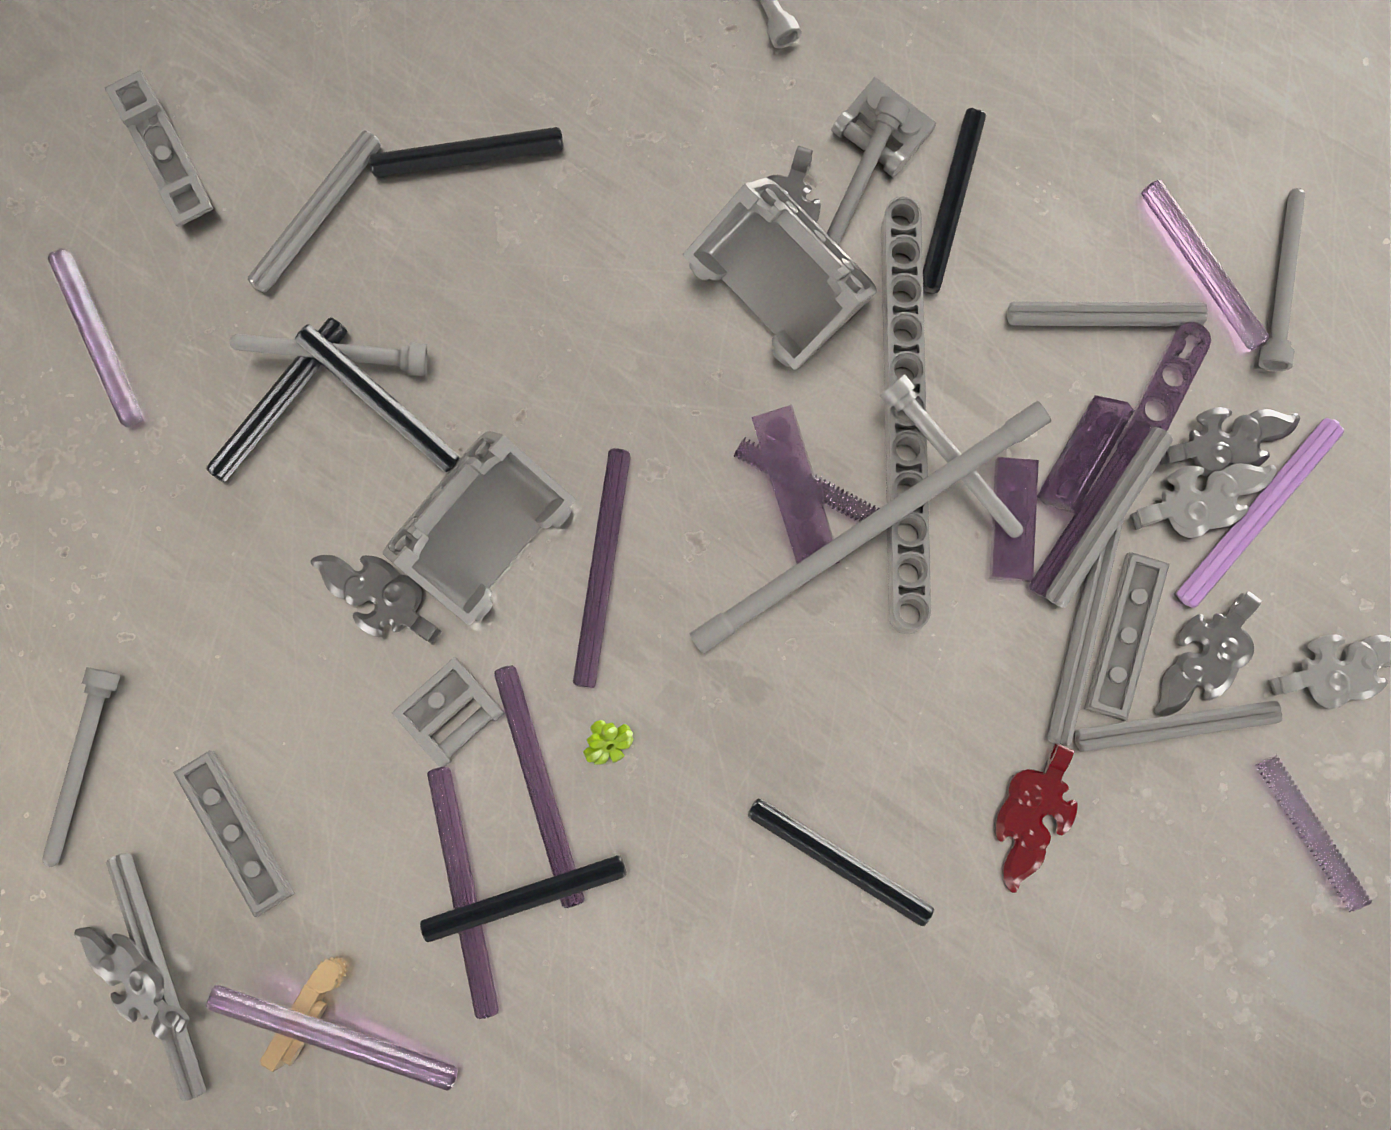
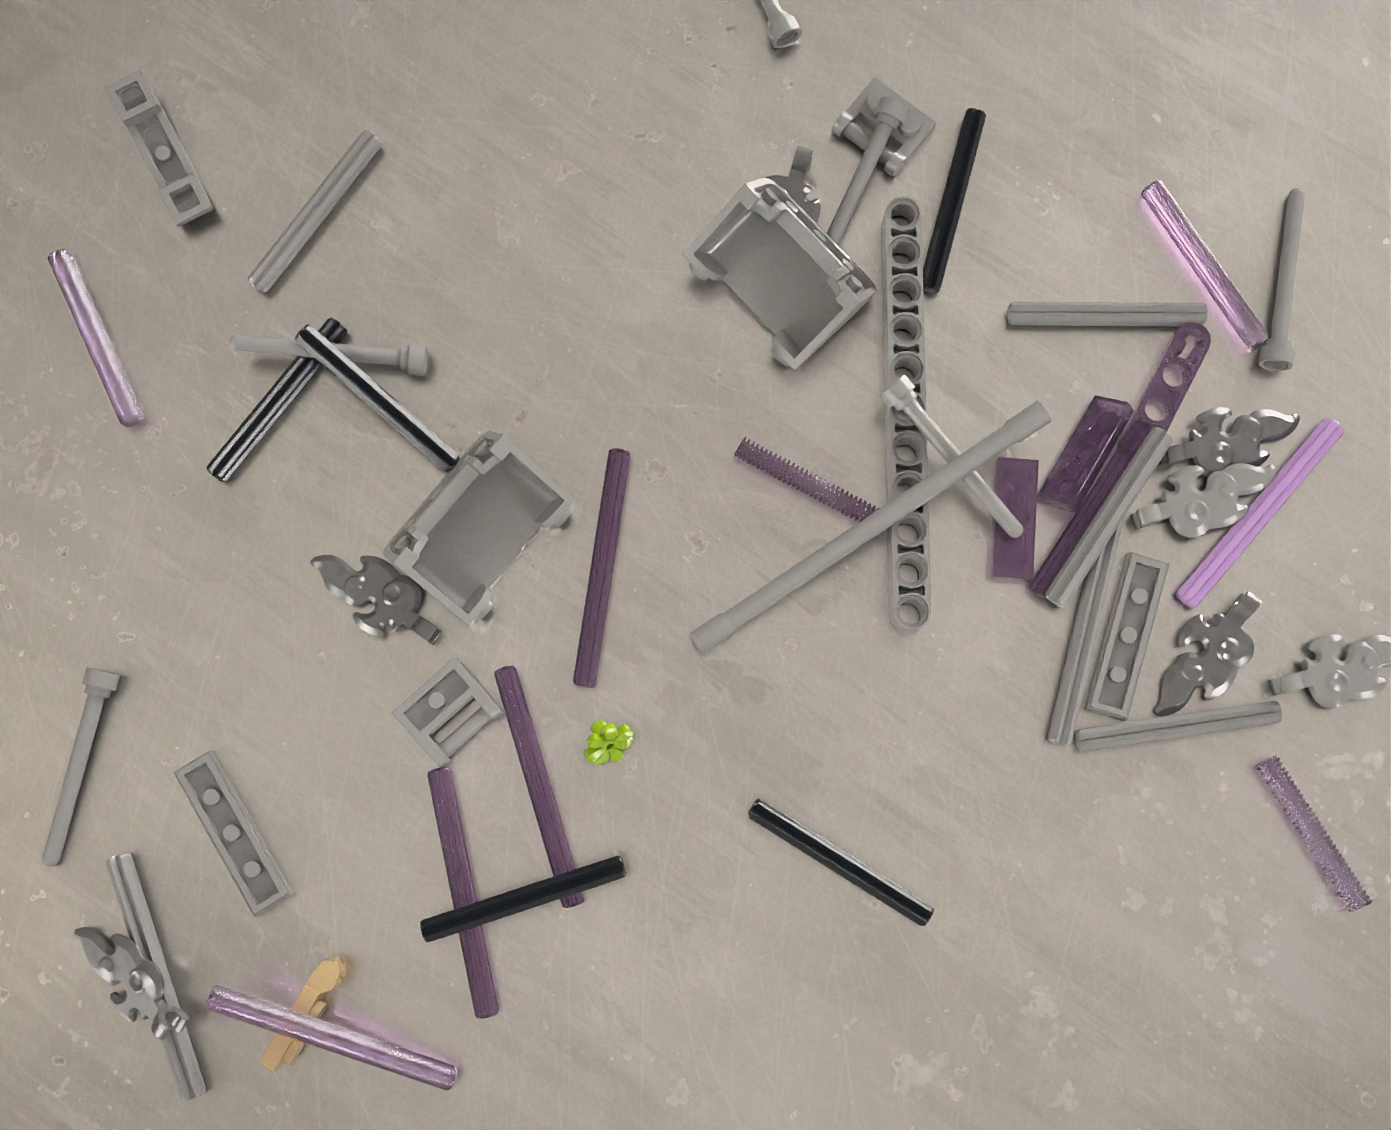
black axle [370,127,564,177] -> none
clear purple plate [751,404,840,564] -> none
dark red piece [995,744,1078,893] -> none

